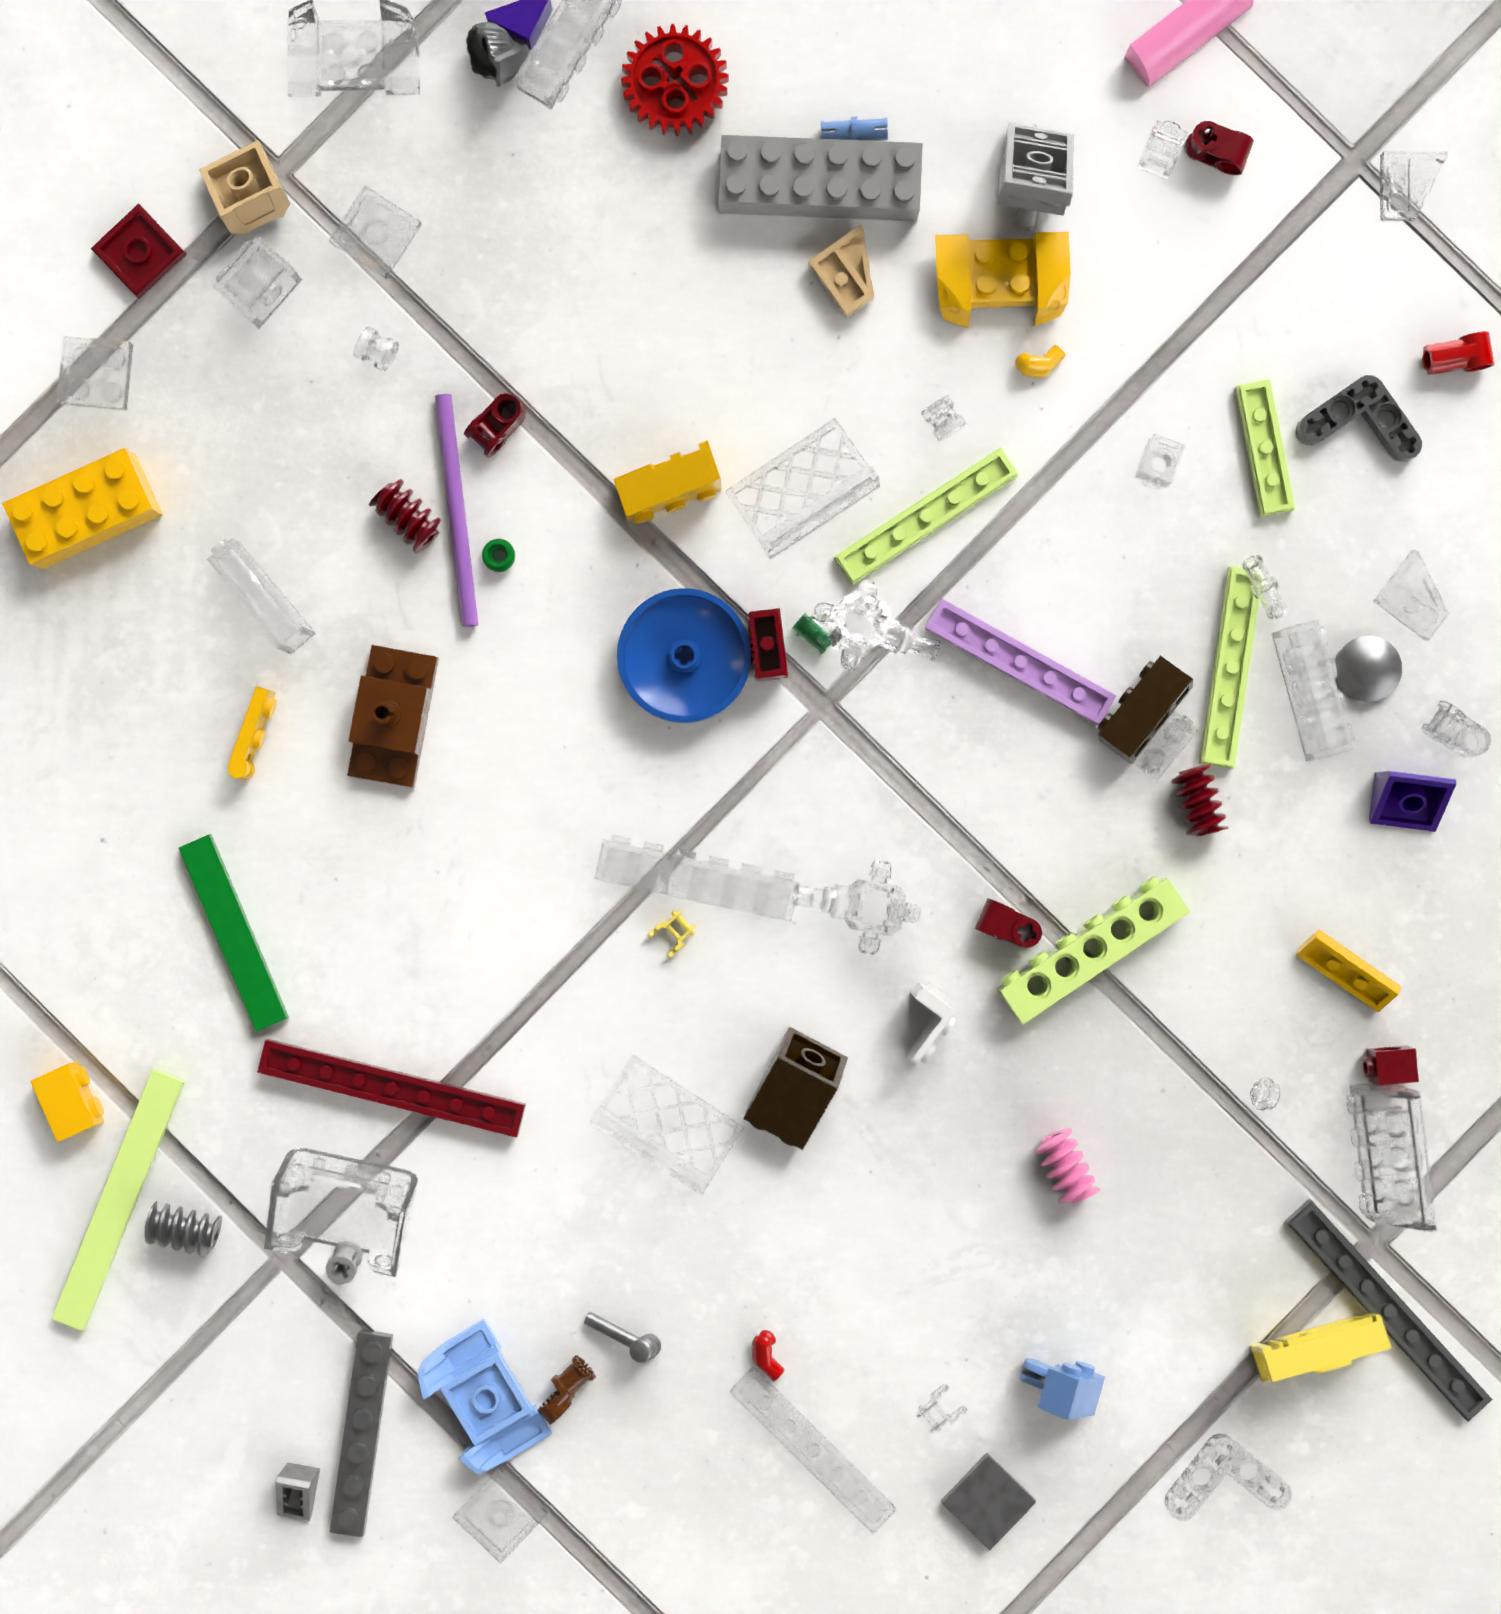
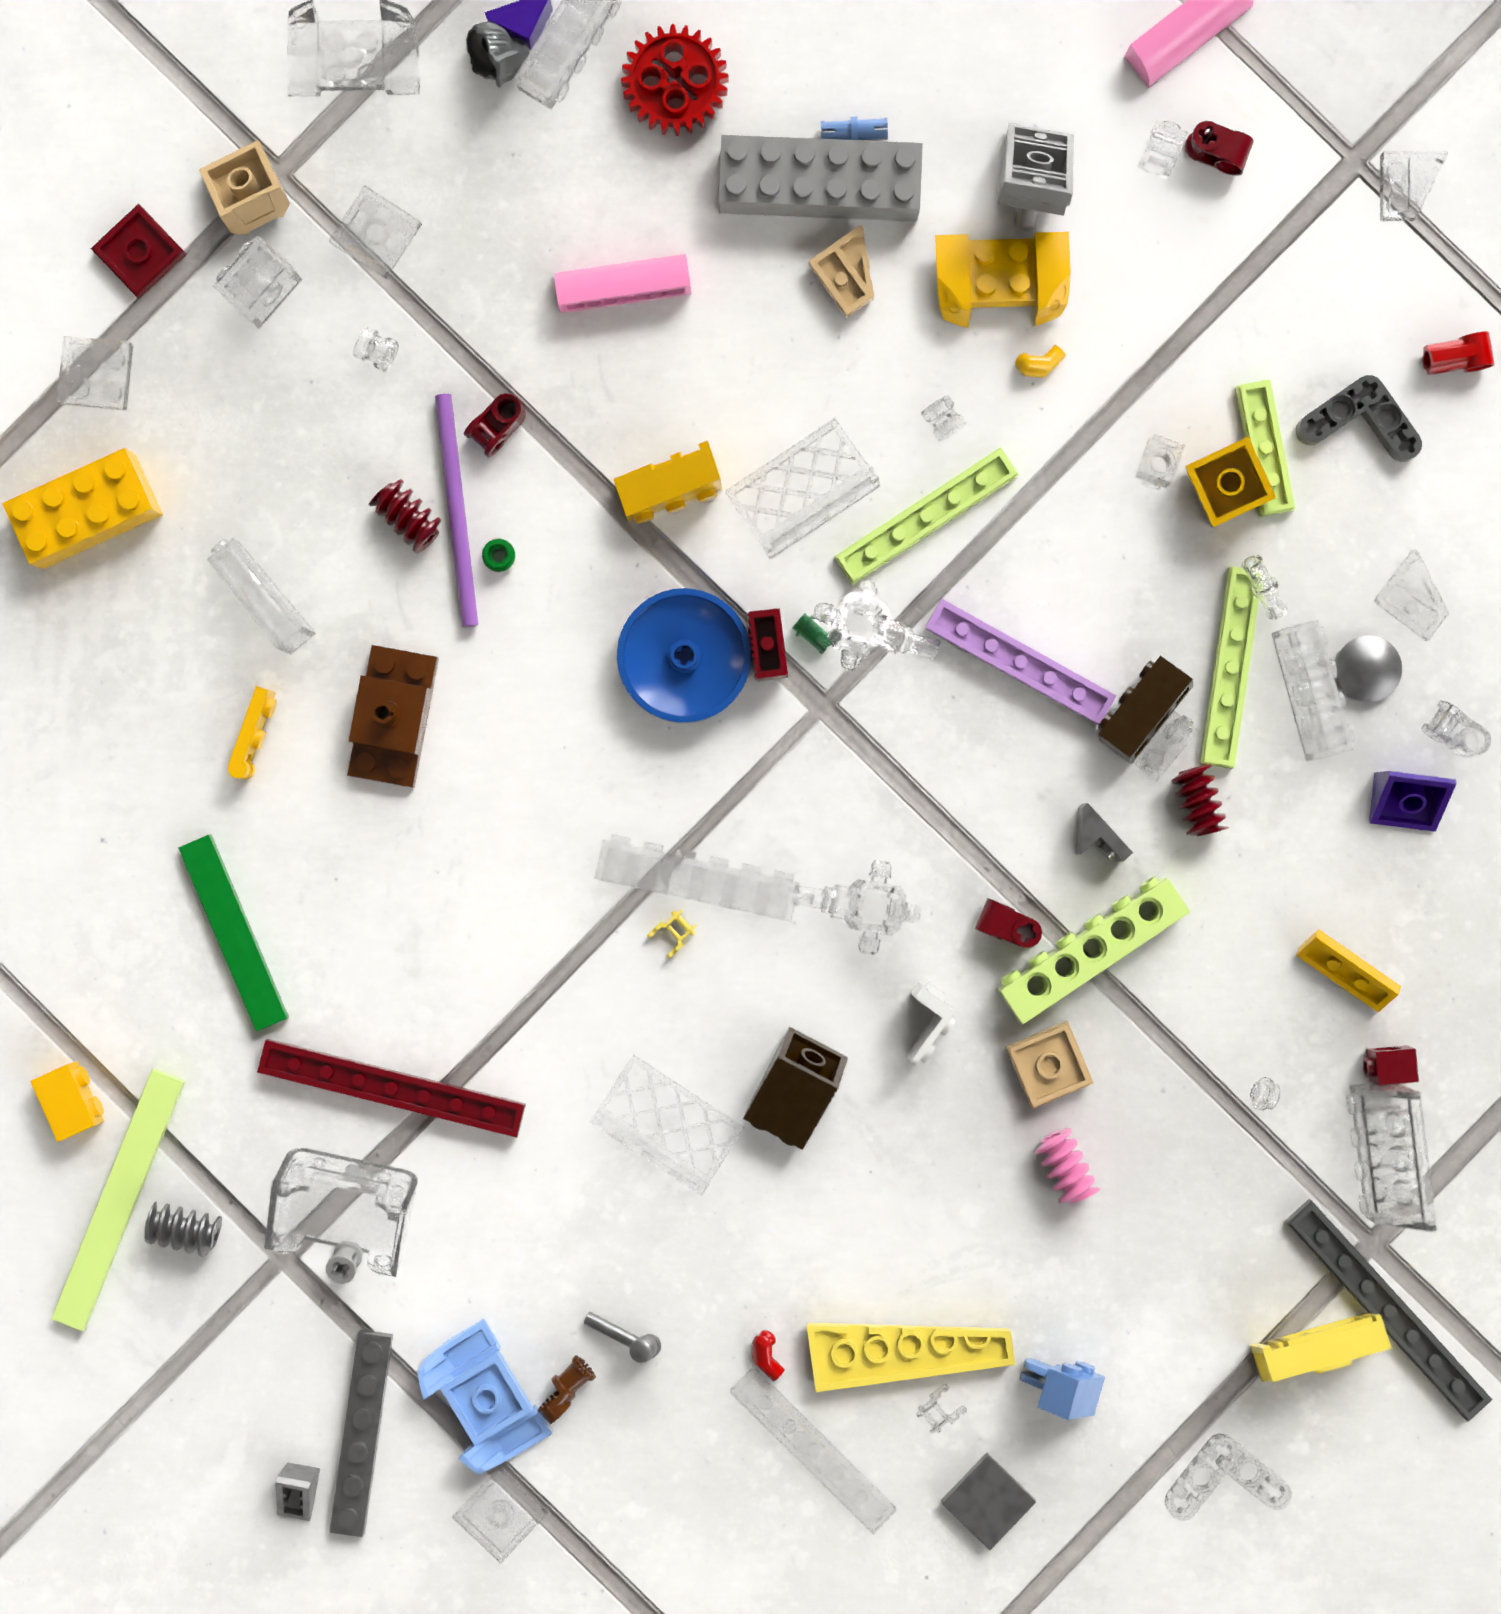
none -> bright pink brick [554,254,691,313]
none -> light yellow wing [806,1323,1015,1392]
none -> tan plate [1005,1021,1094,1109]
none -> flat silver slope [1075,803,1133,862]
none -> yellow brick [1185,436,1276,528]

